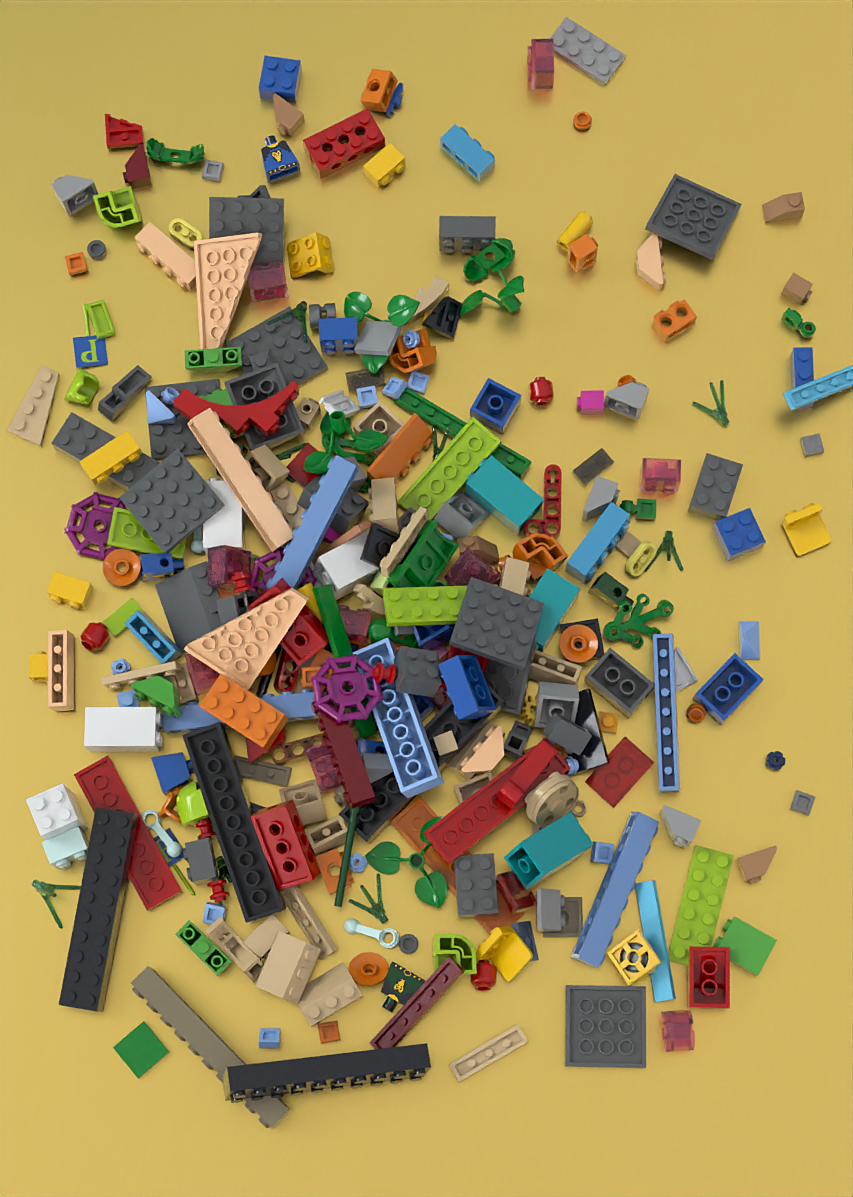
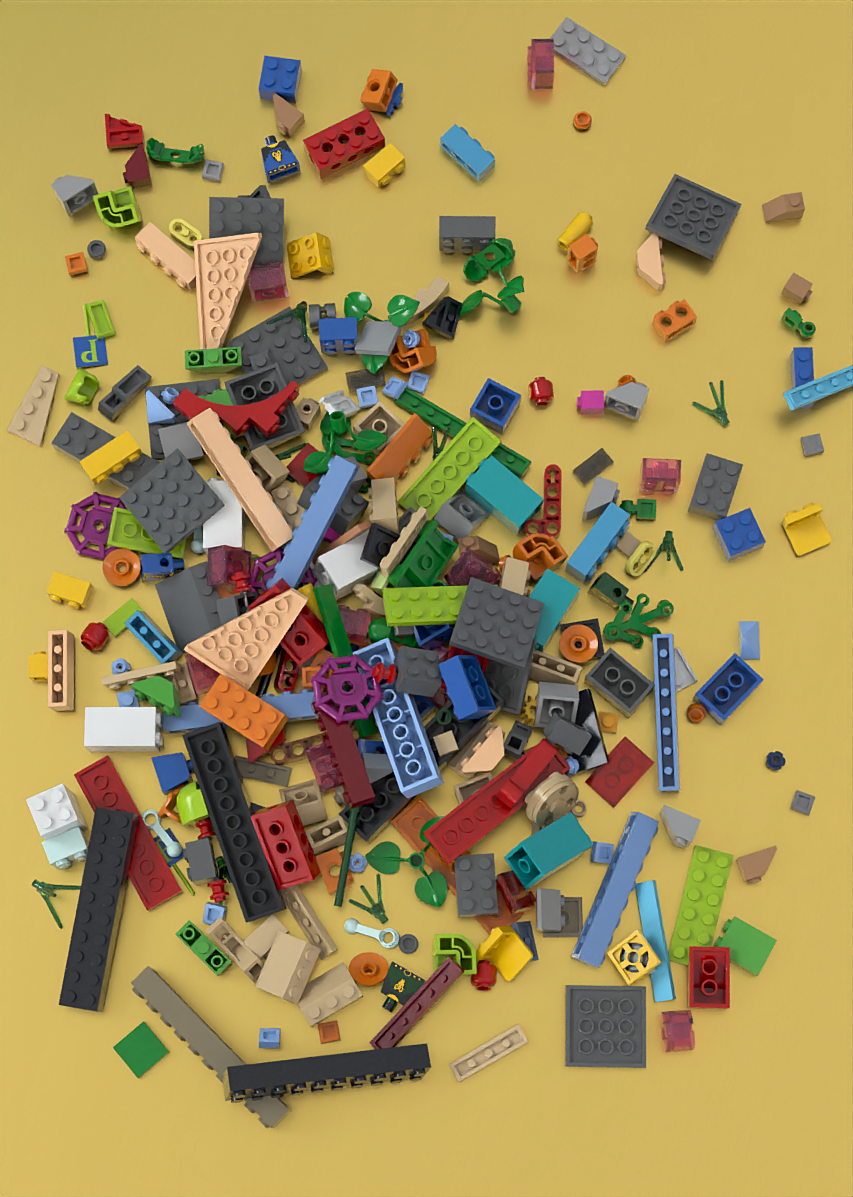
none -> light grey tile [158,422,204,461]
none -> dark green hinge [436,709,452,725]

